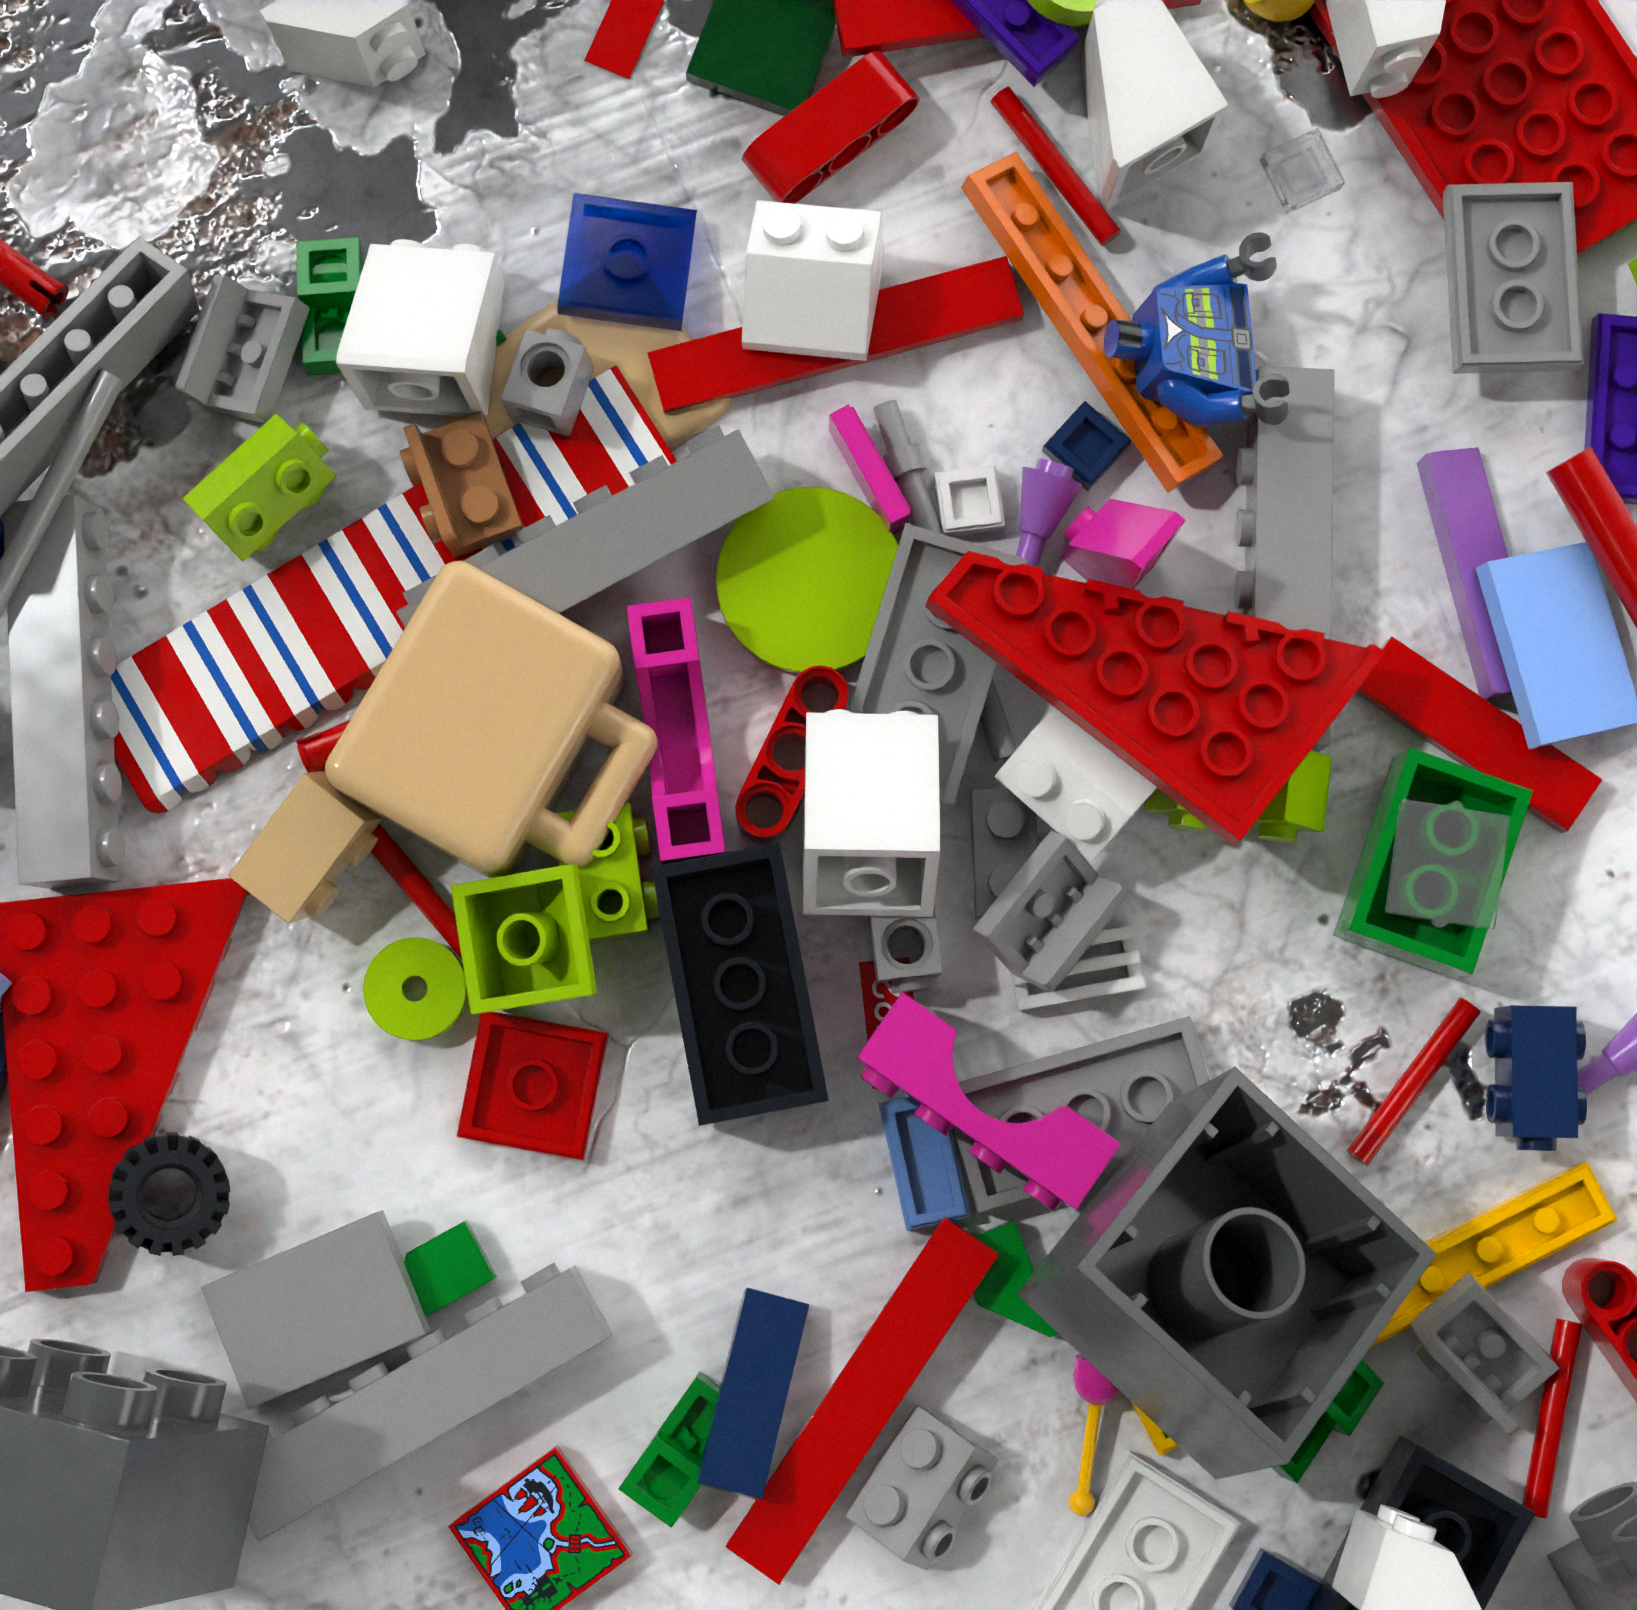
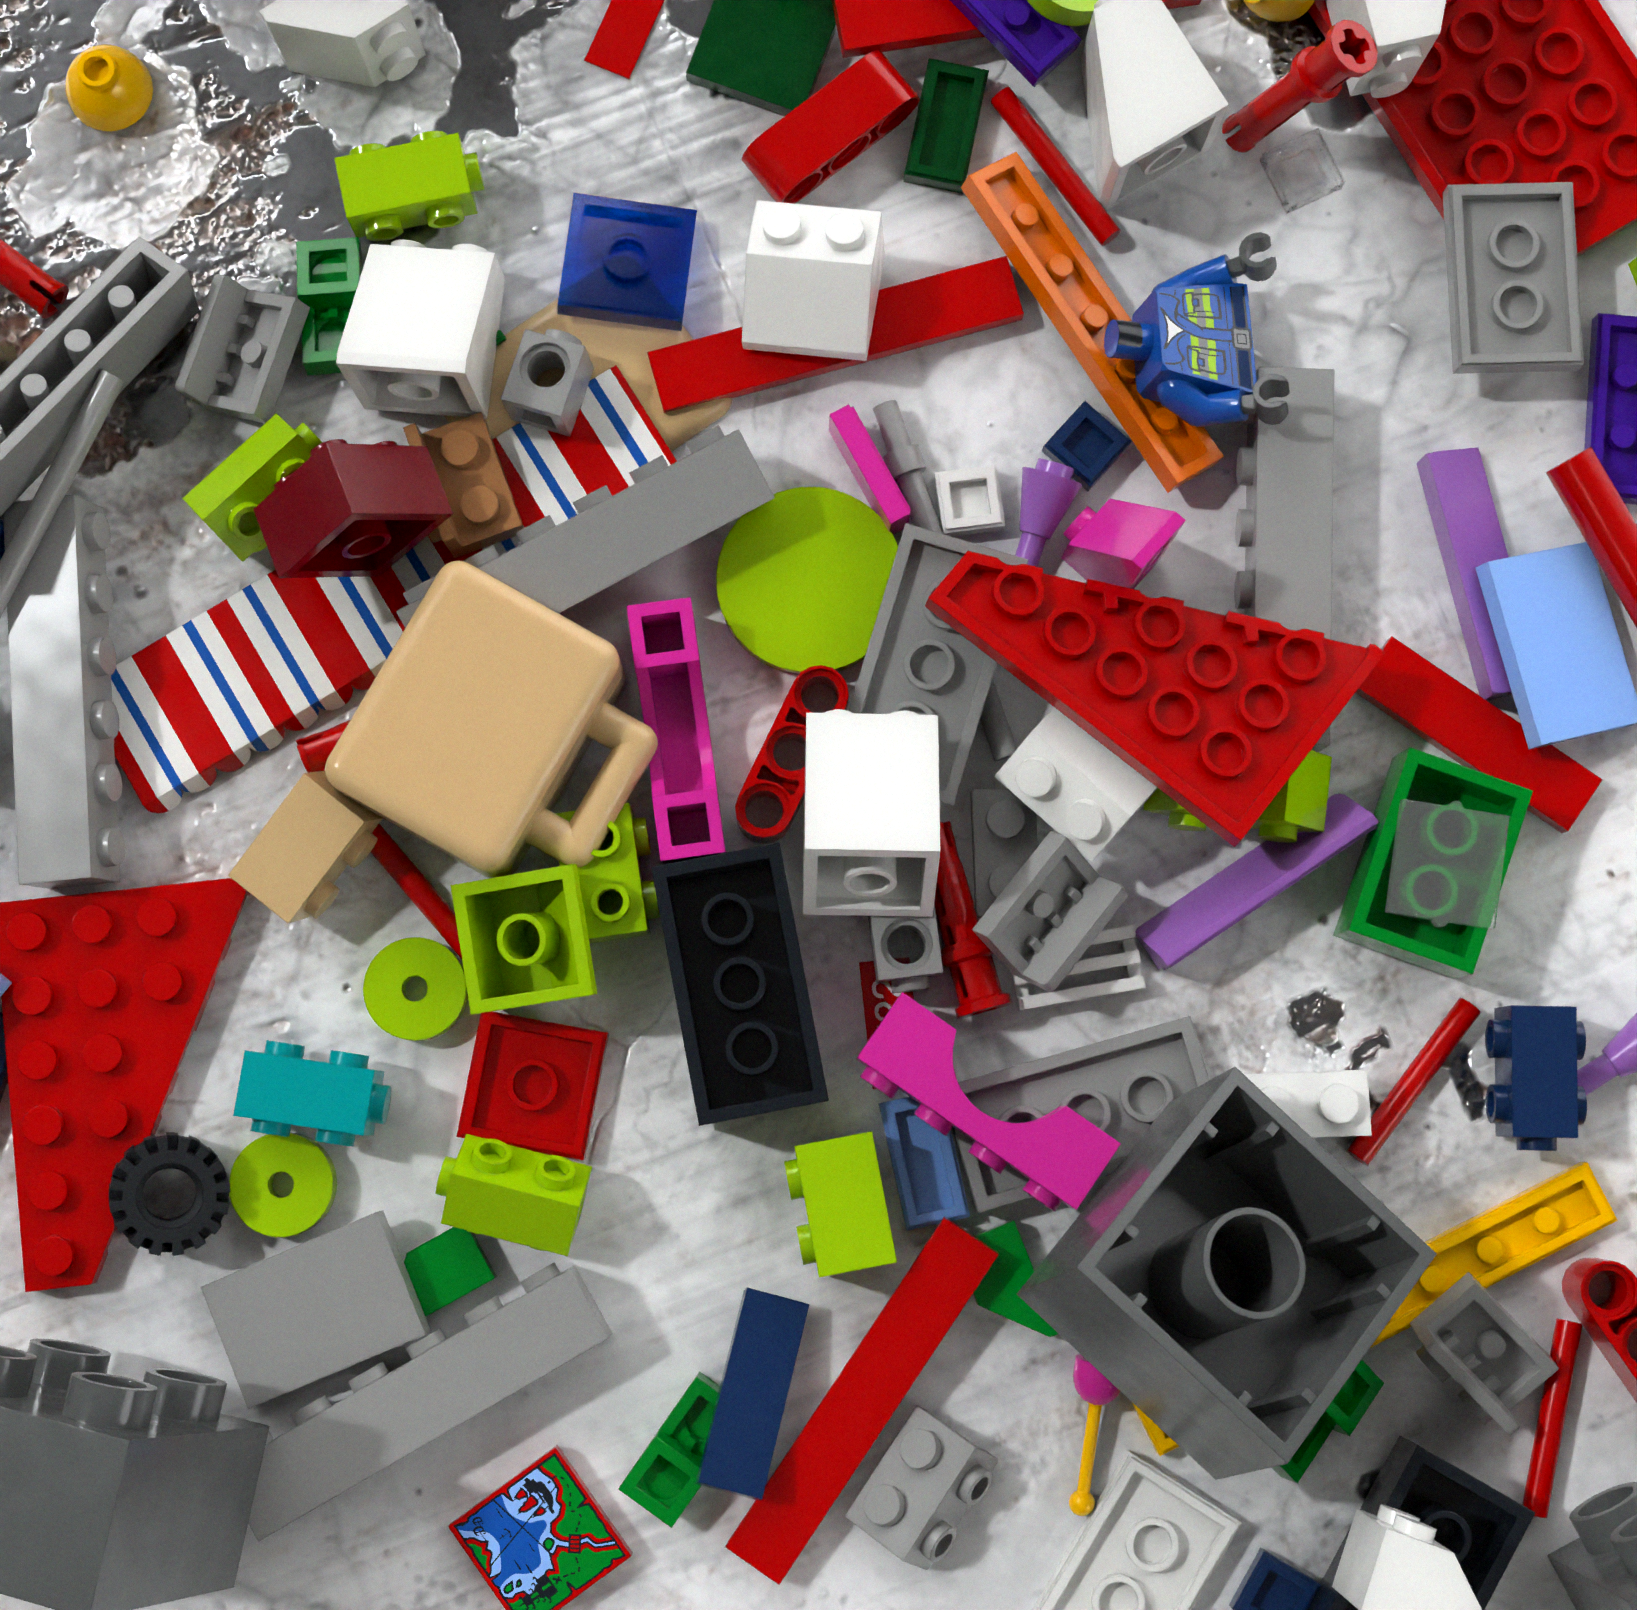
none -> yellow brick [65,44,153,131]
none -> lime piece [229,1133,337,1237]
none -> teal brick [233,1040,391,1147]
none -> dark red brick [253,439,453,578]
none -> lime brick [334,131,485,241]
none -> lime brick [435,1134,592,1256]
none -> lime brick [784,1131,897,1277]
none -> dark green tile [903,58,989,194]
none -> red pin [934,821,1013,1019]
none -> medium lavender slope [1135,793,1379,970]
none -> red pin [1222,20,1378,153]
none -> white brick [1244,1069,1372,1138]

